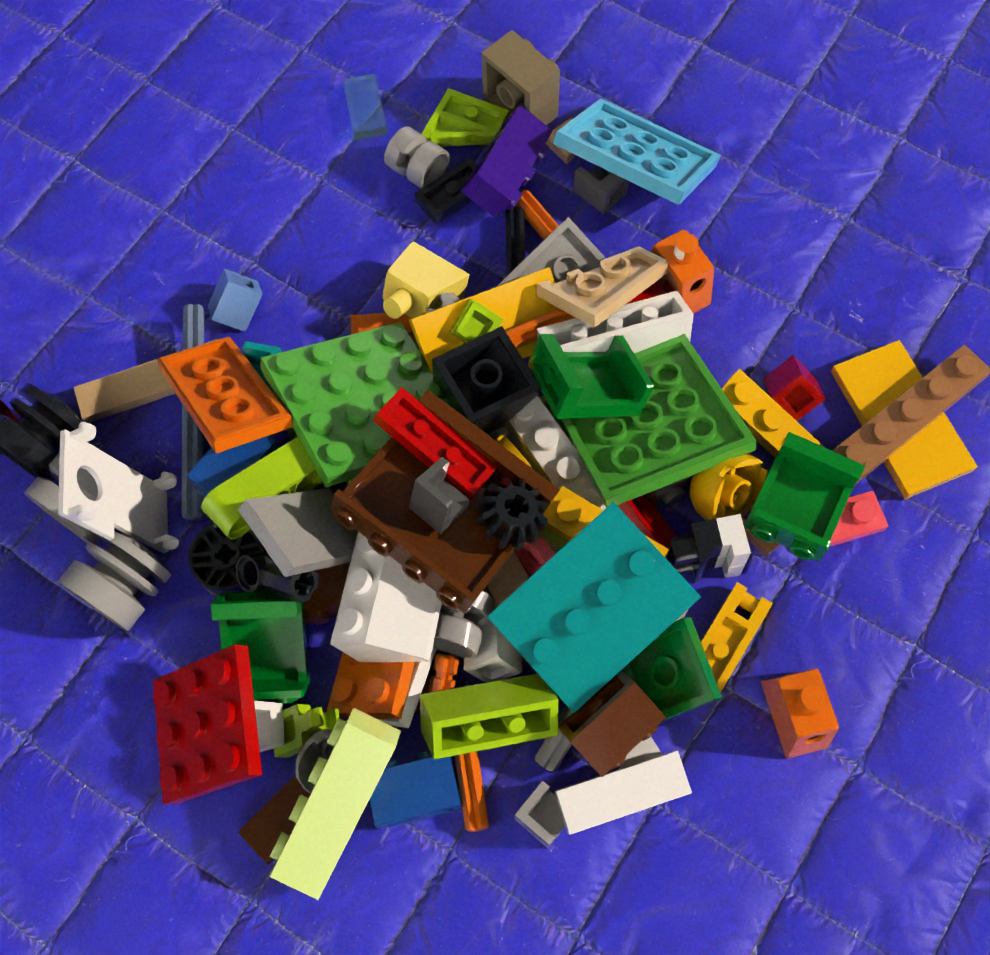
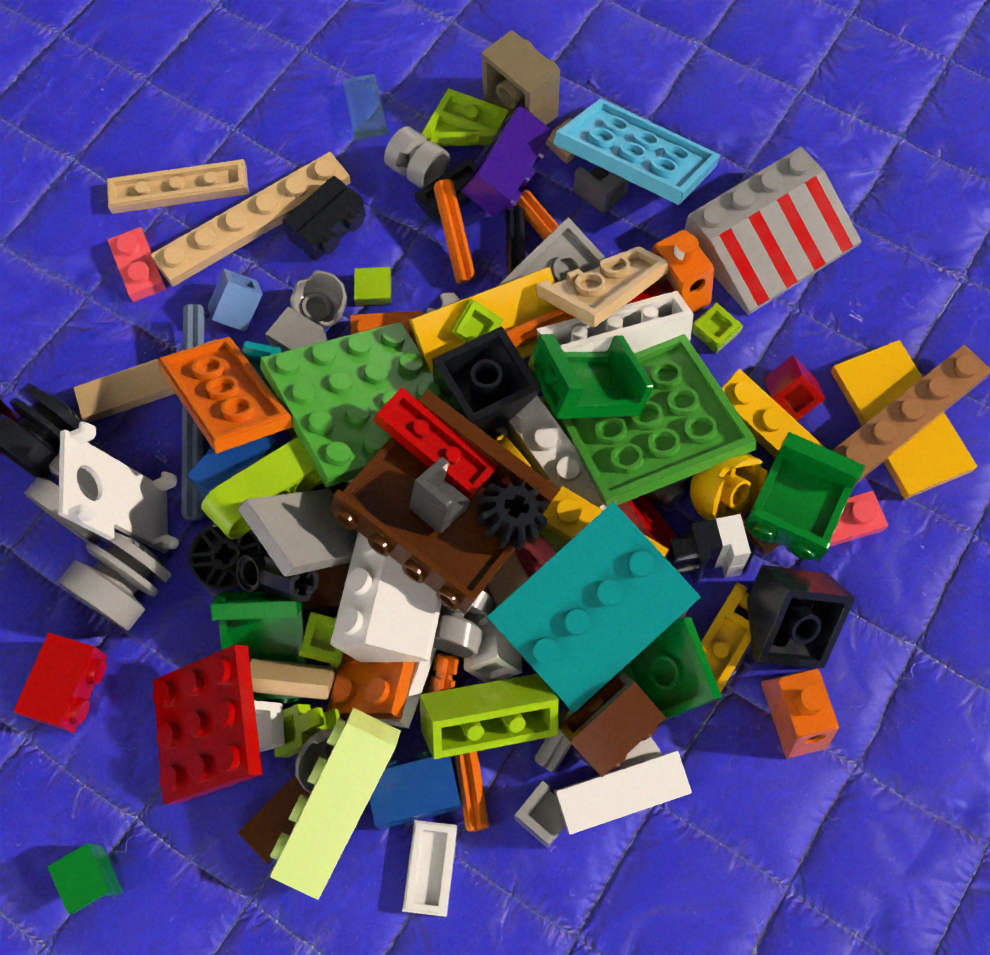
light yellow torso [382,241,470,319] -> none
none -> red brick [13,632,107,733]
none -> green panel [47,843,123,914]
none -> tan tile [107,159,249,214]
none -> coral plate [107,227,167,302]
none -> tan plate [151,152,350,287]
none -> tan tile [250,658,335,700]
none -> light grey brick [265,306,327,352]
none -> black brick [282,176,366,261]
none -> light grey hair [290,270,347,329]
none -> lime panel [299,612,344,673]
none -> lime tile [354,267,392,306]
none -> white tile [402,820,458,917]
none -> orange axle [434,179,475,284]
none -> light grey slope [684,146,862,315]
none -> lime tile [692,302,743,354]
none -> black slope [747,565,856,668]

